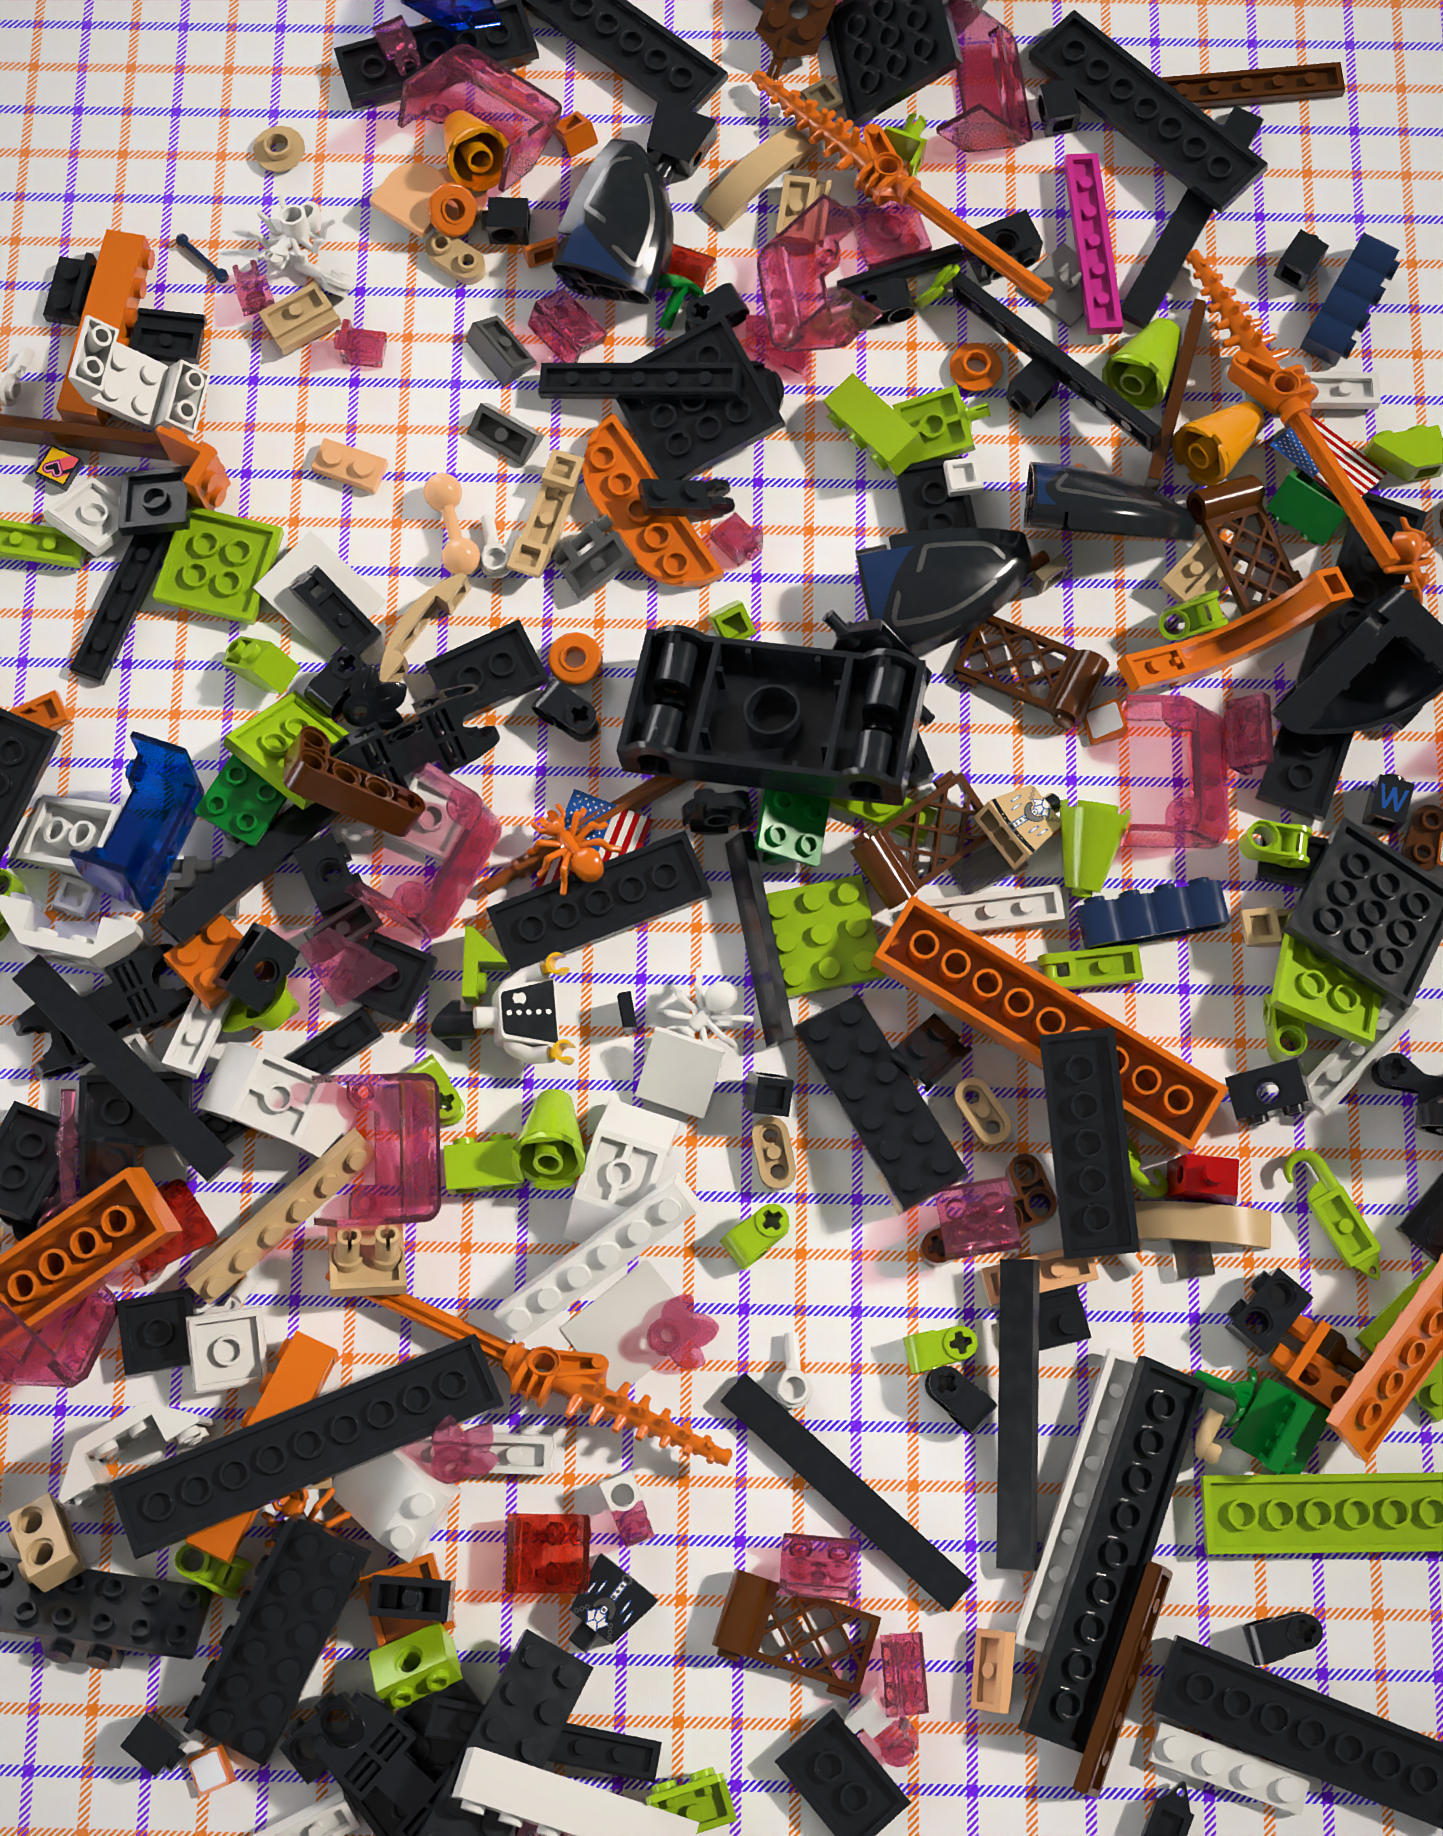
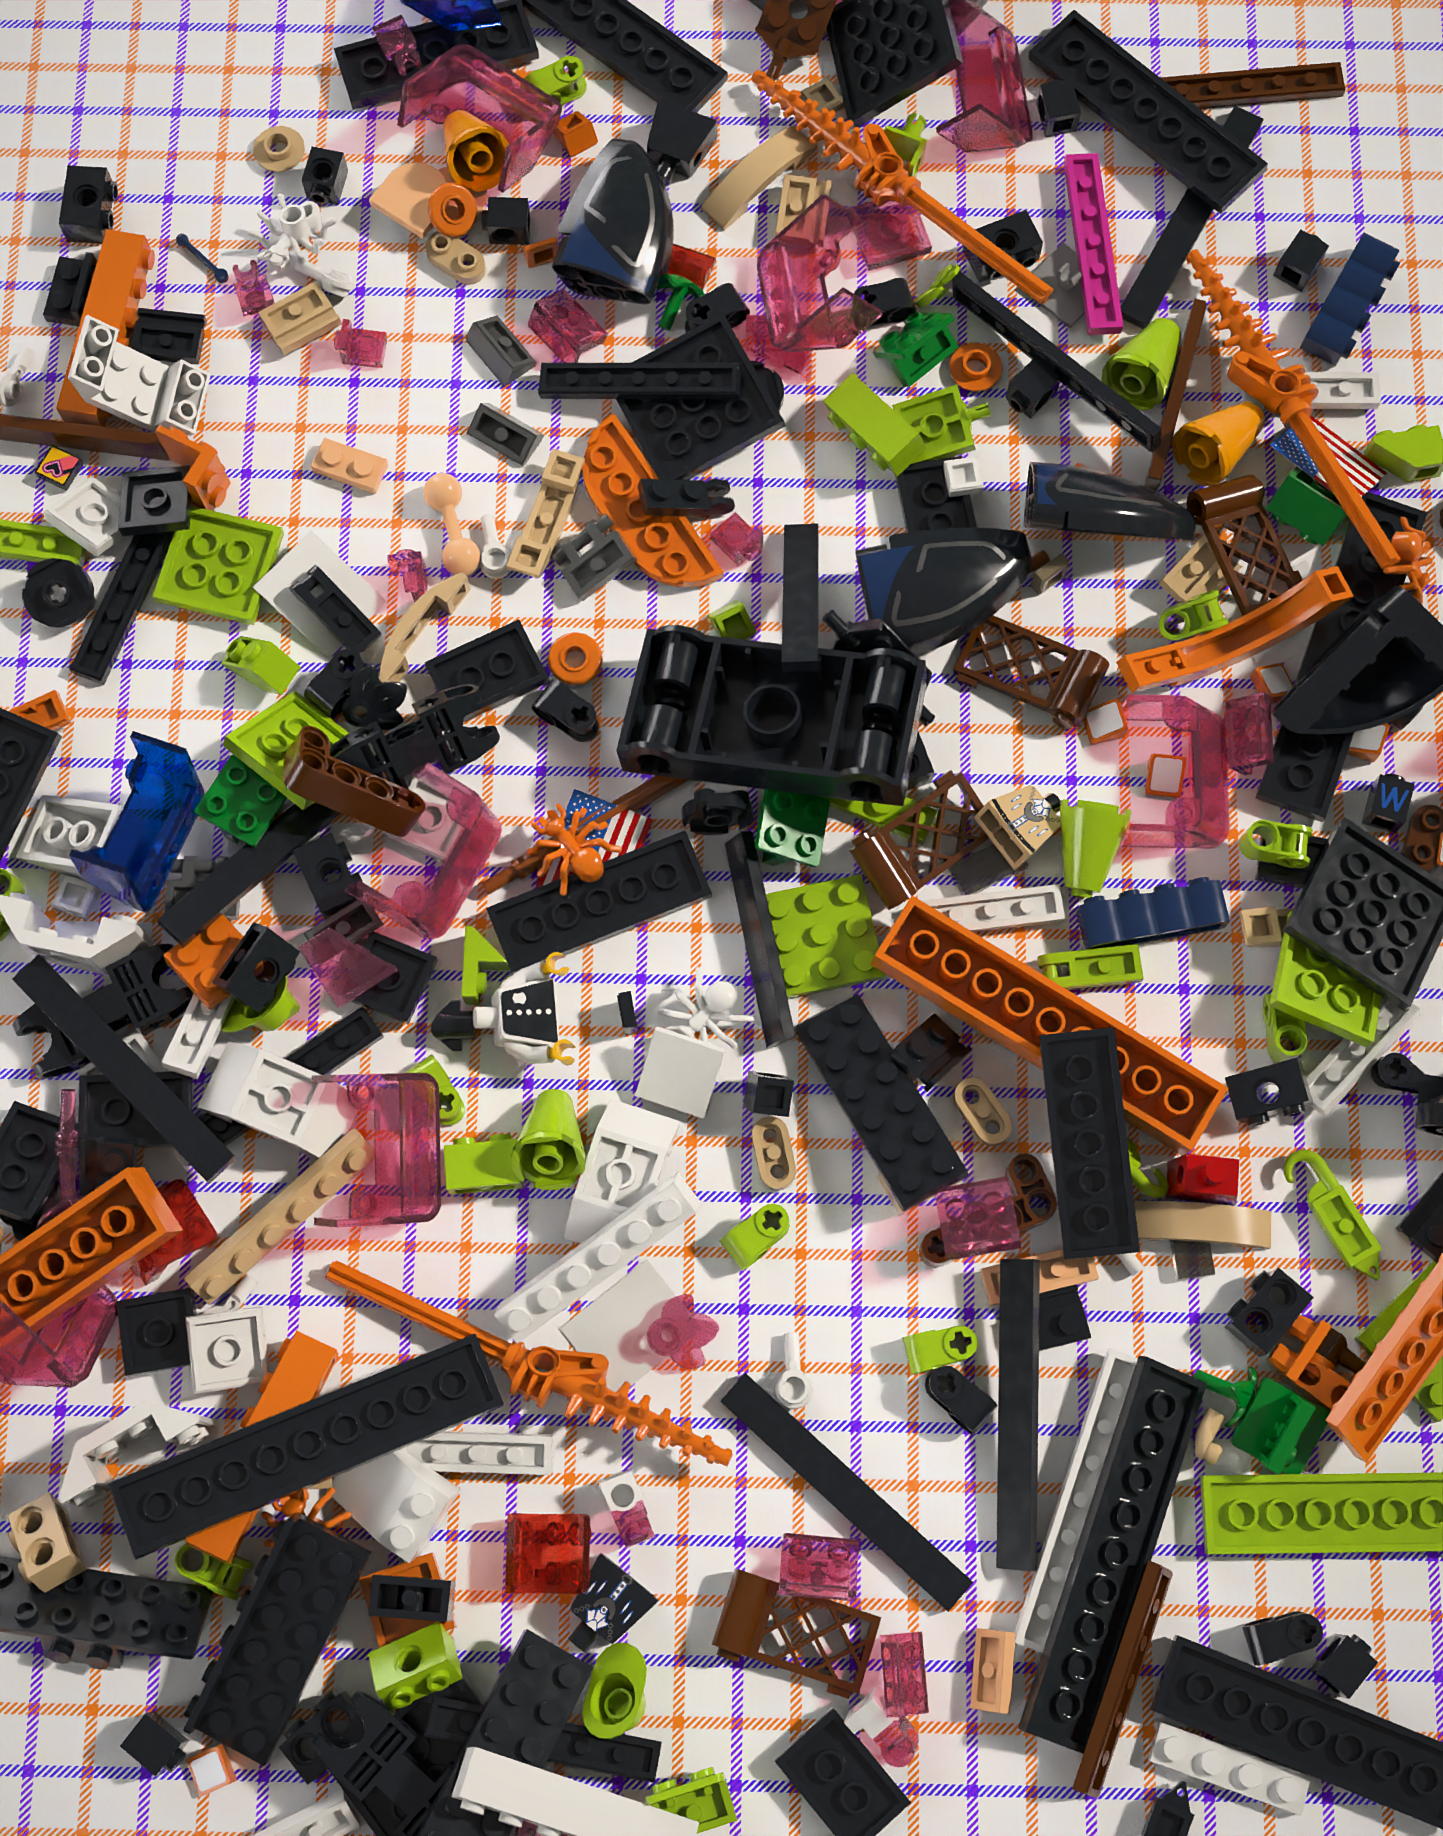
tan plate [327,1223,407,1298] -> none
clear pink plate [431,1415,499,1484] -> none
black axle [836,243,964,298] -> none
none -> black plate [22,558,96,628]
none -> black brick [58,165,118,244]
none -> black brick [301,146,348,205]
none -> clear pink bracket [387,549,428,603]
none -> lime piece [522,56,587,115]
none -> lime piece [582,1643,647,1739]
none -> black tile [781,523,819,672]
none -> green bracket [873,311,959,387]
none -> white slope [1145,753,1186,798]
none -> slope [1250,662,1294,707]
none -> black brick [1310,1634,1378,1699]
none -> slope [1347,723,1390,763]

